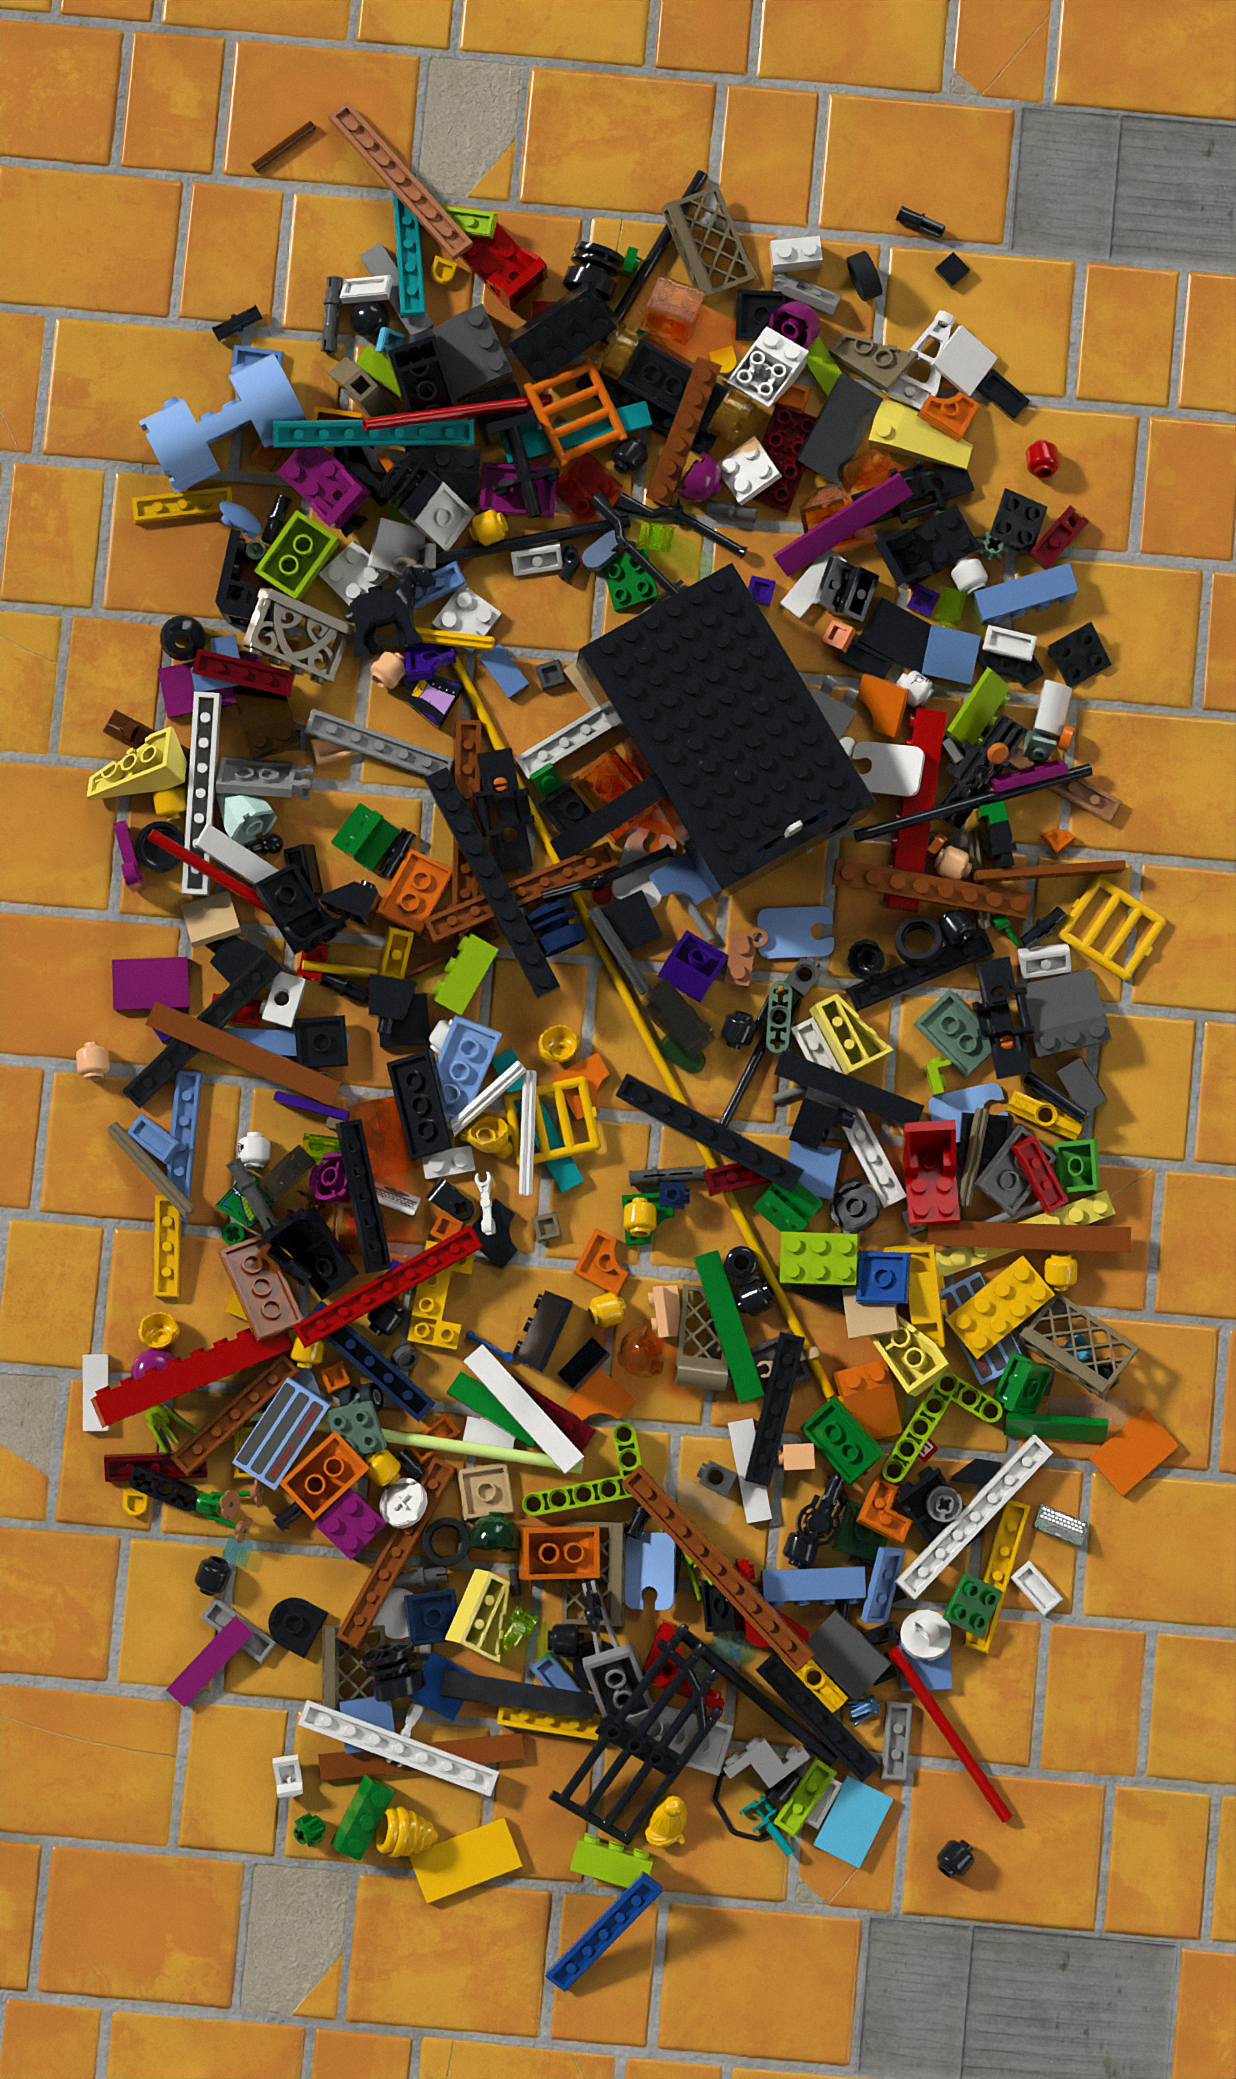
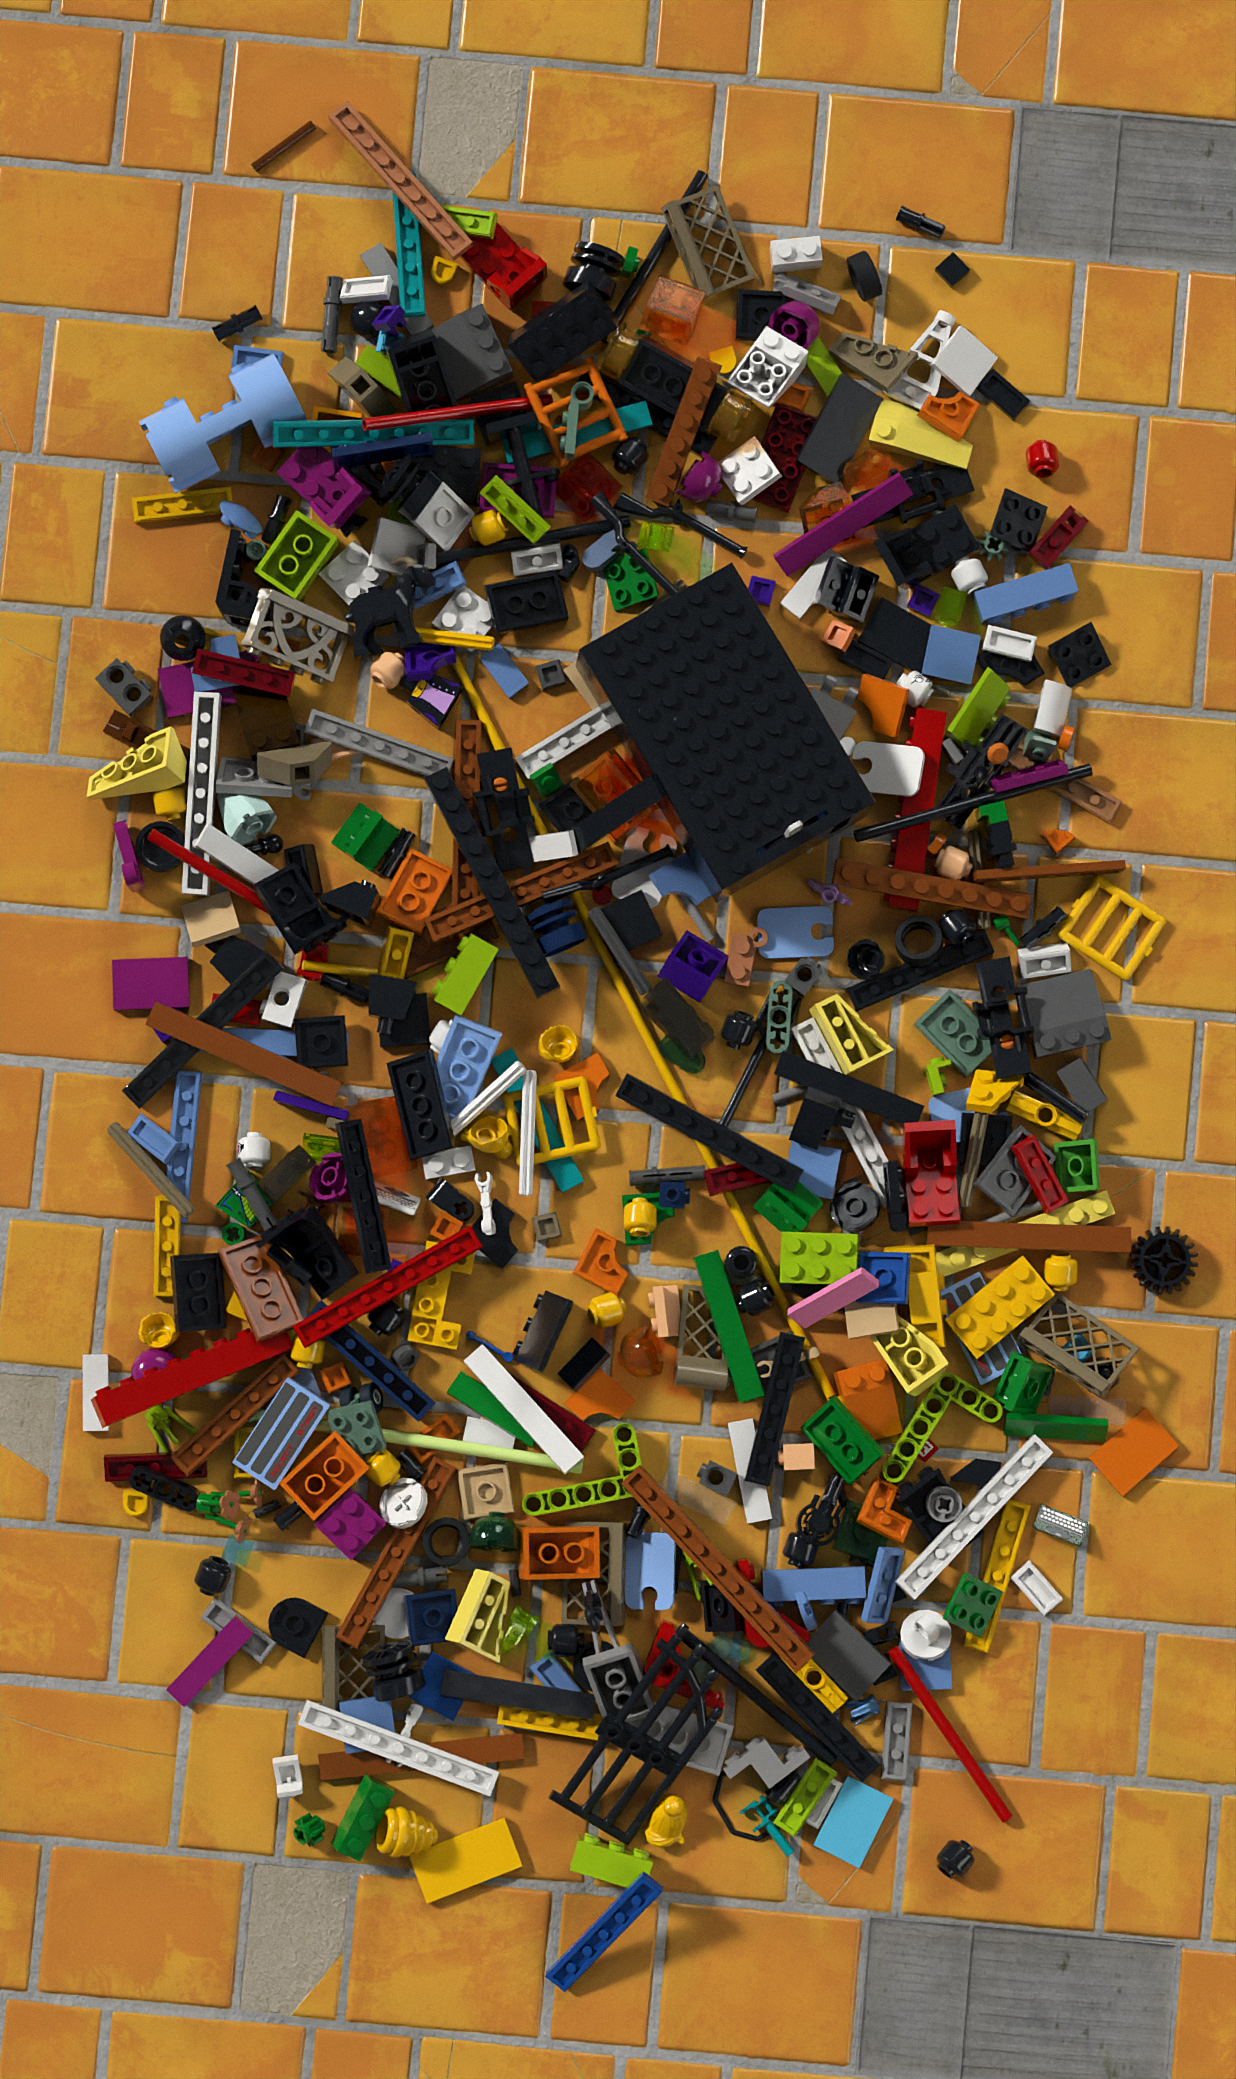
light nougat head [76,1042,110,1081] -> none
none -> dark grey brick [95,658,154,718]
none -> black plate [170,1253,227,1332]
none -> dark grey piece [247,1498,287,1520]
none -> dark tan slope [257,741,332,786]
none -> dark blue plate [331,432,434,470]
none -> dark purple tile [372,305,406,337]
none -> lime tile [480,475,551,544]
none -> black tile [484,571,569,635]
none -> white tile [528,830,578,862]
none -> sand green plate [560,382,594,460]
none -> bright pink tile [787,1267,879,1329]
none -> medium blue tile [795,1591,818,1631]
none -> lavender piece [808,879,852,906]
none -> black hinge [883,1161,907,1233]
none -> yellow wing [966,1069,1024,1114]
none -> black gear [1129,1226,1198,1295]

